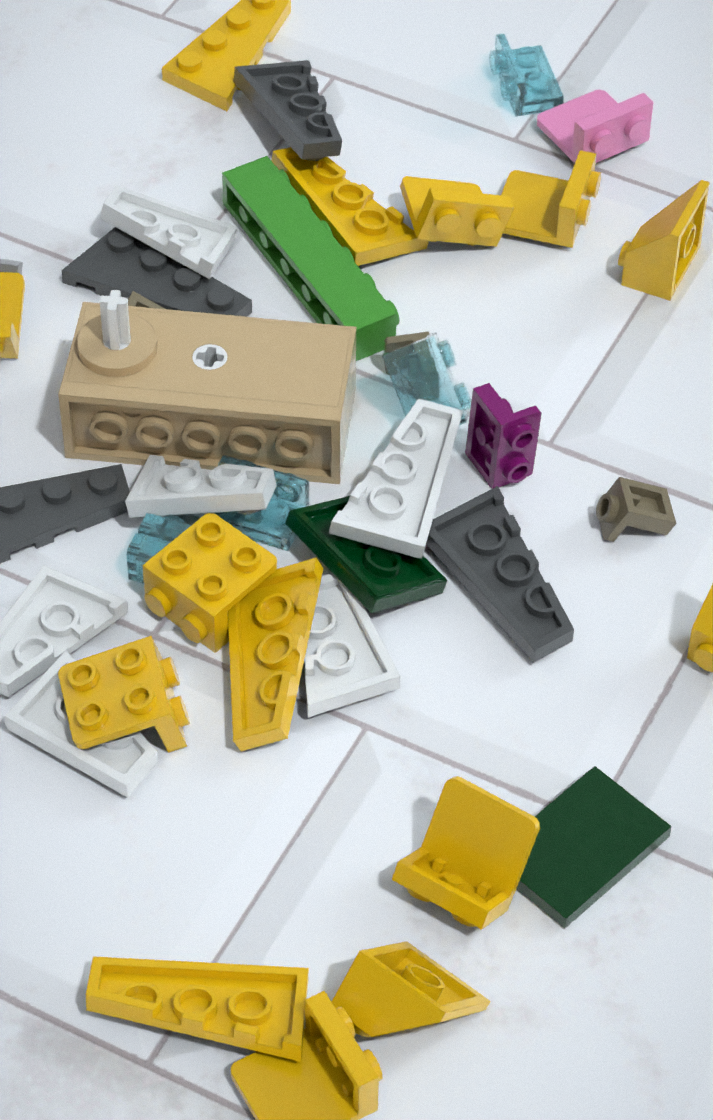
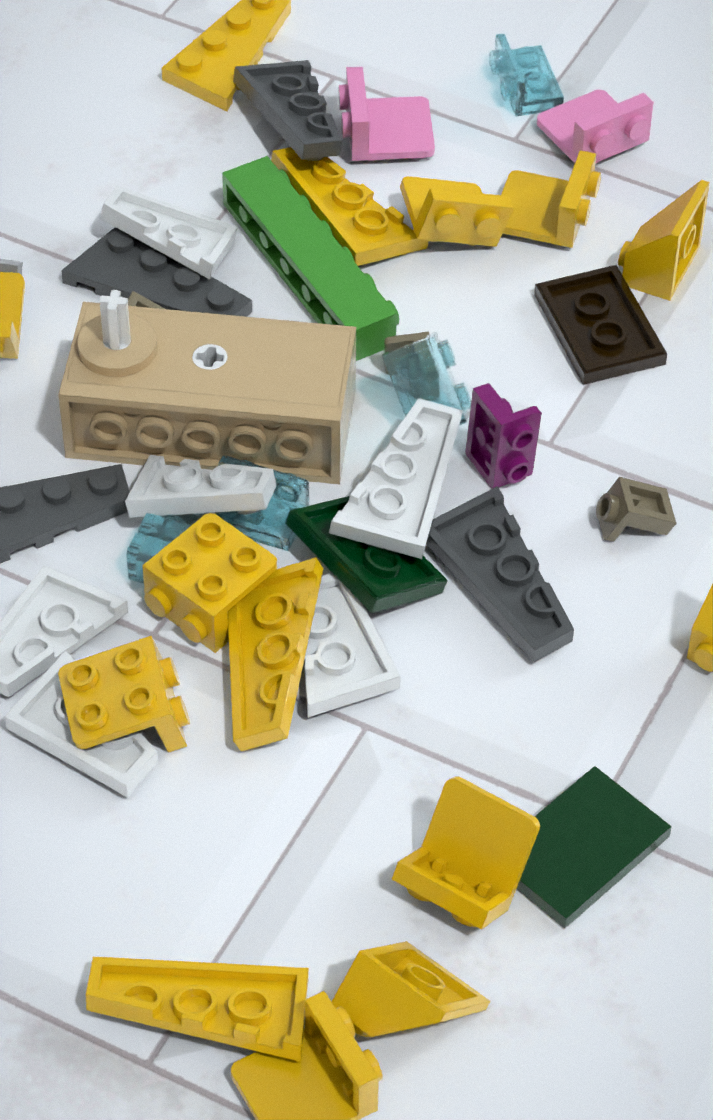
none -> bright pink bracket [338,67,435,161]
none -> dark brown tile [534,265,667,385]

